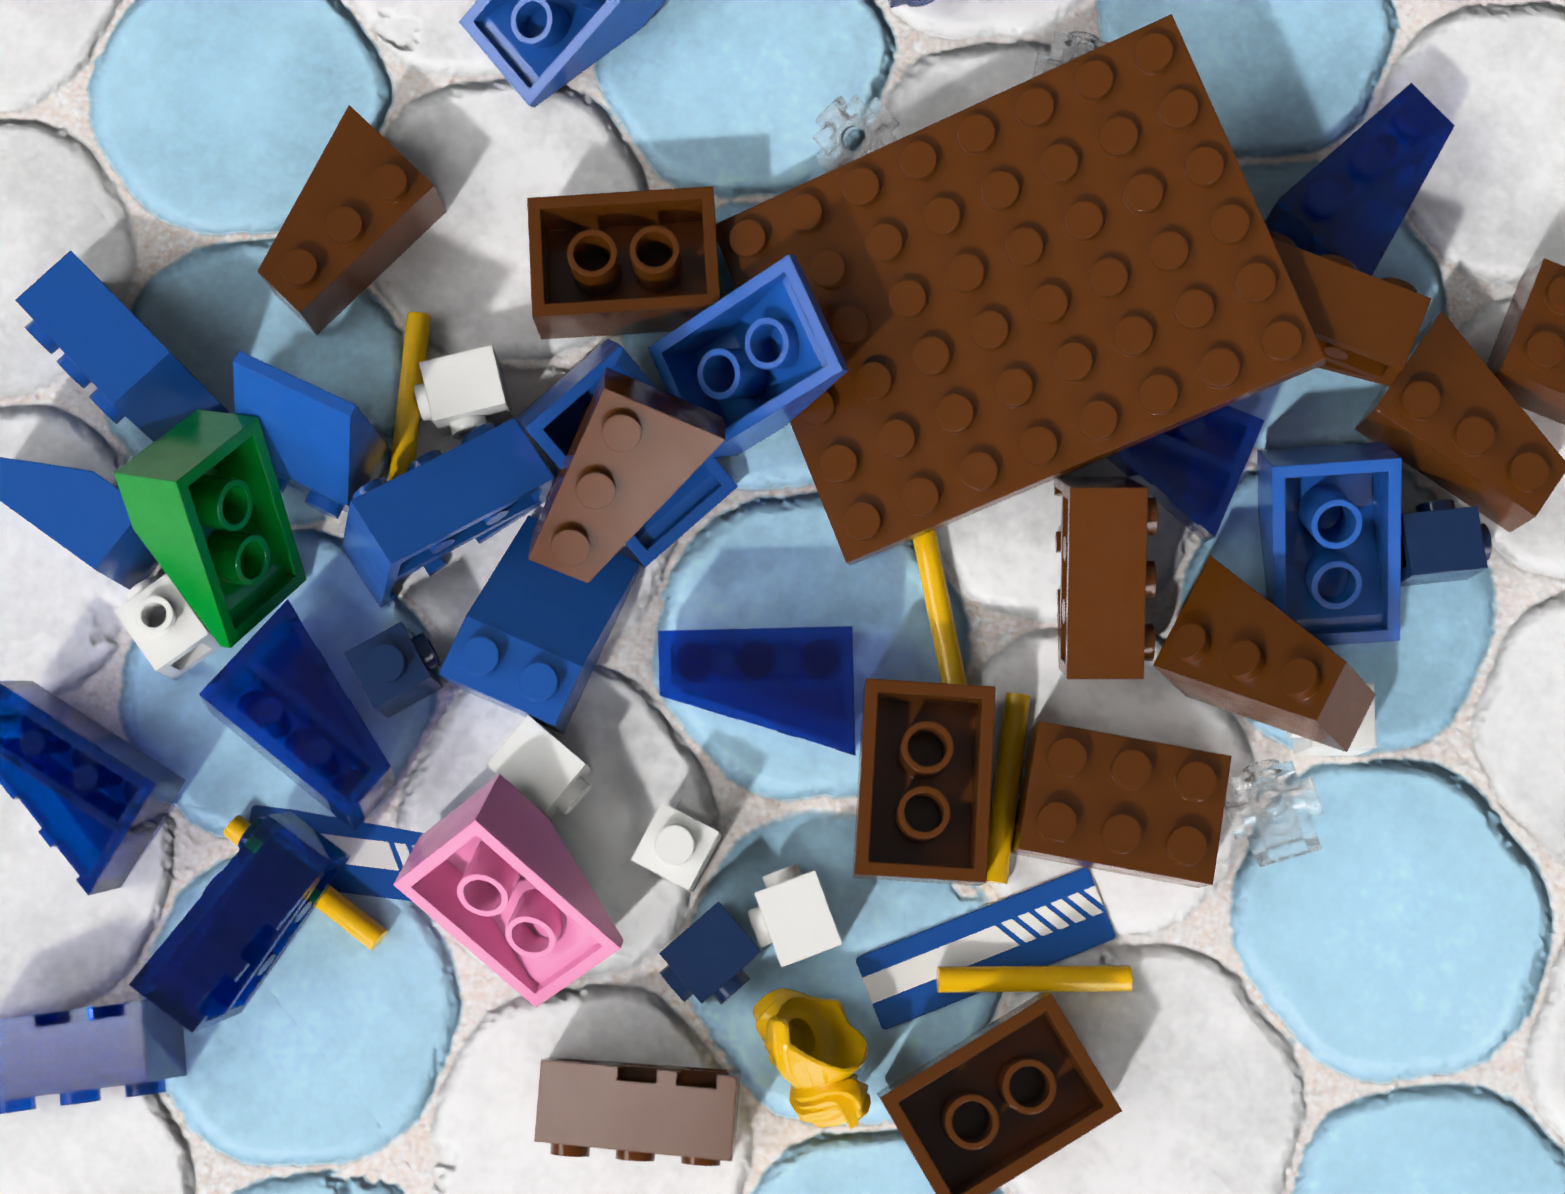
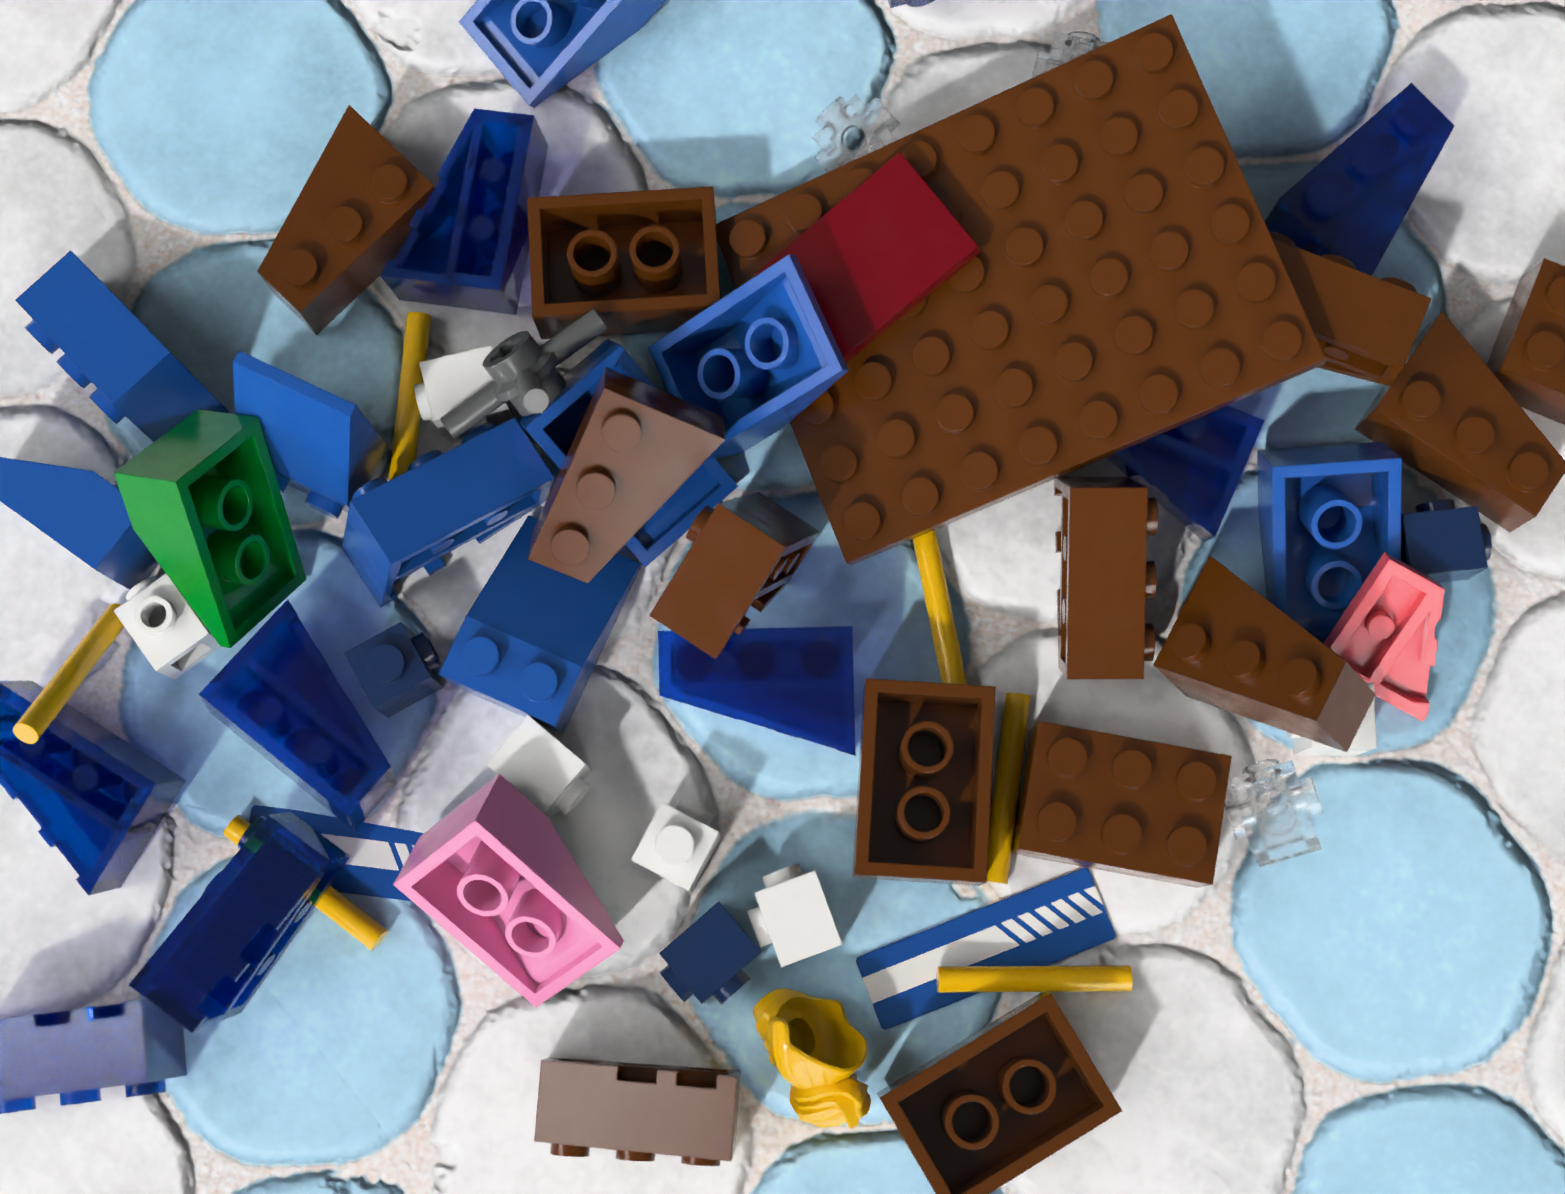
none -> yellow bar [13,603,124,744]
none -> clear blue wedge [380,108,548,315]
none -> dark grey bar [440,308,608,439]
none -> reddish brown wedge [649,492,820,659]
none -> dark red tile [753,152,981,362]
none -> coral wing [1323,552,1445,722]

